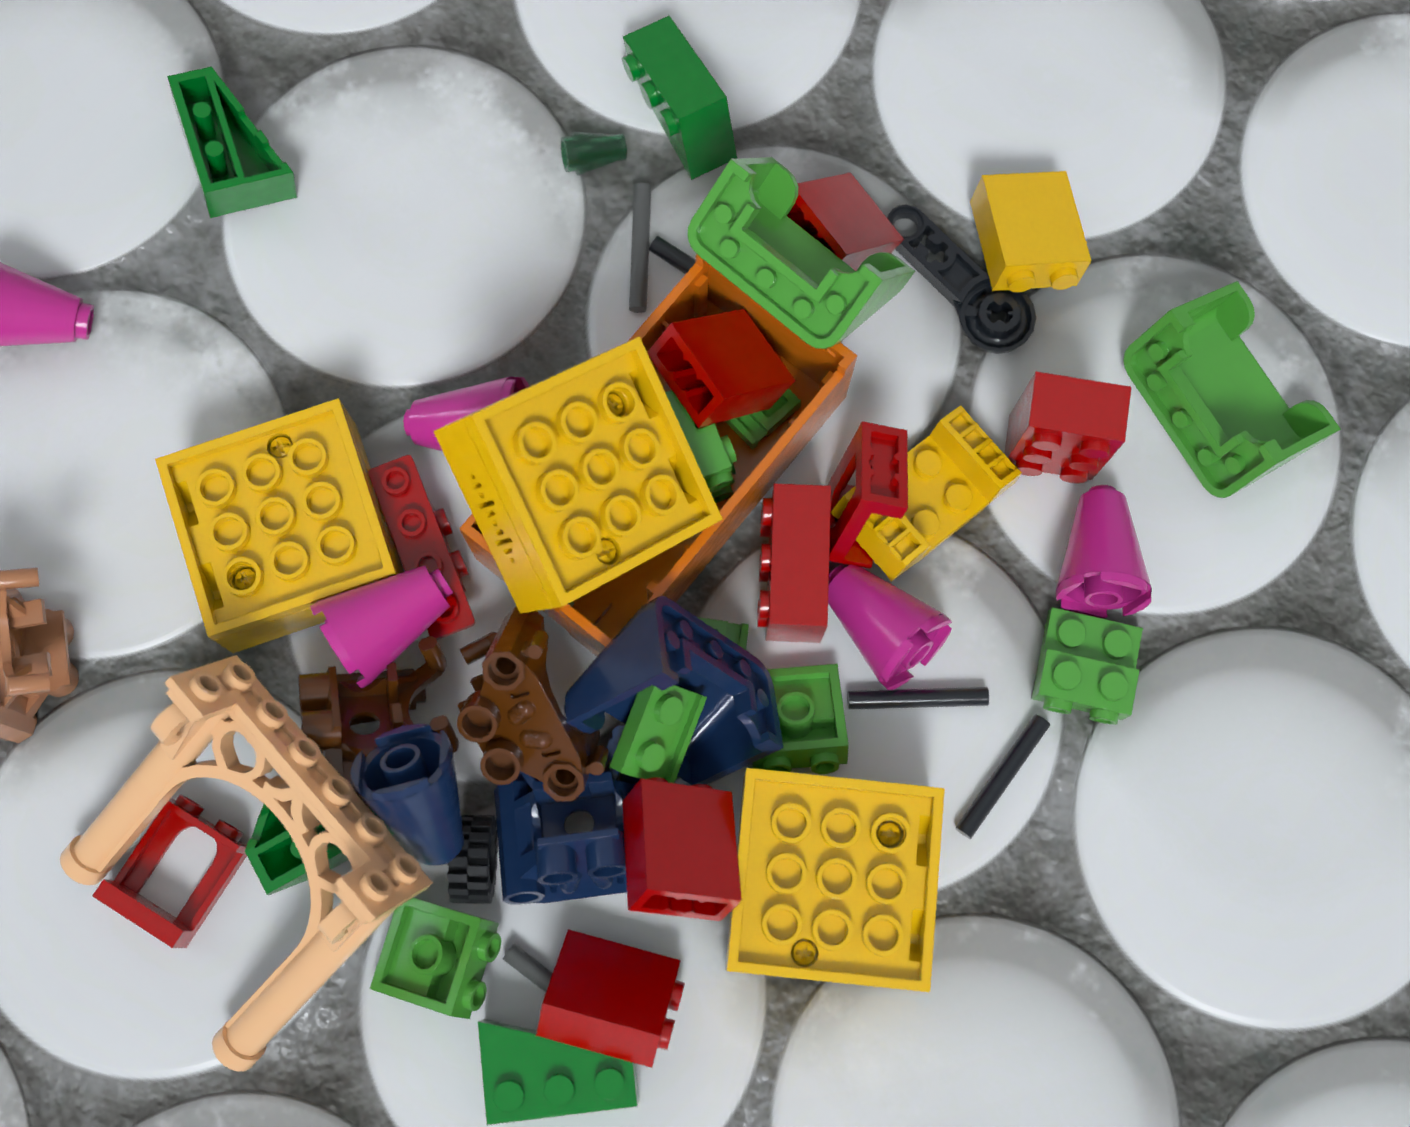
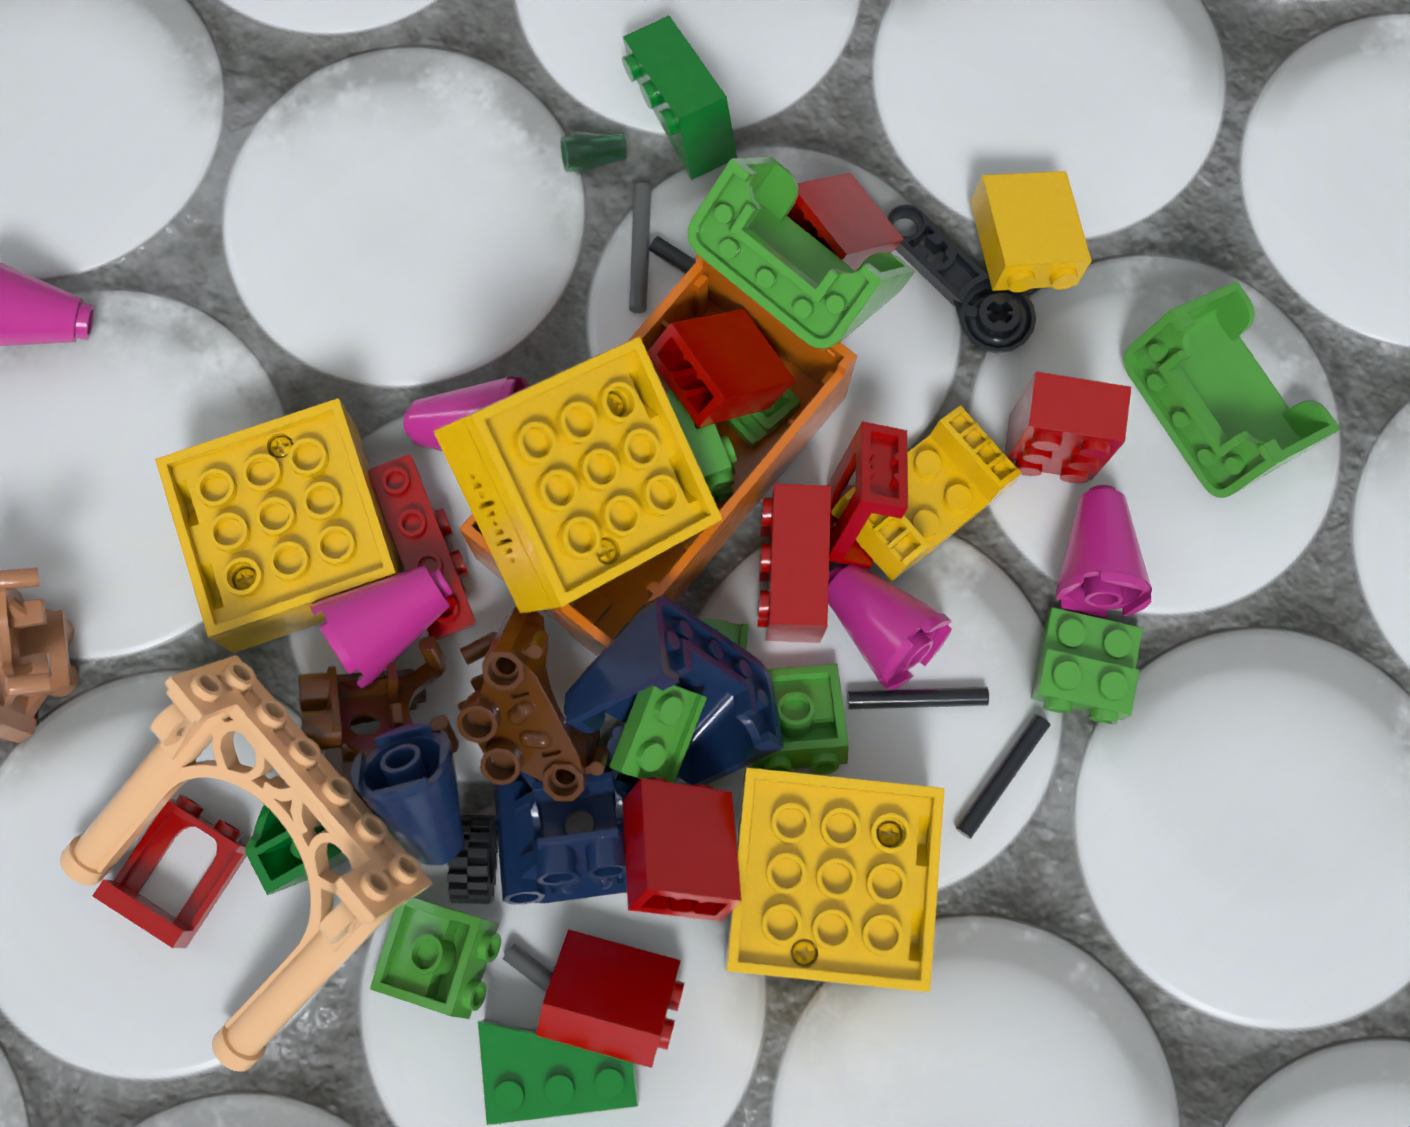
green wedge [167,66,297,218] -> none

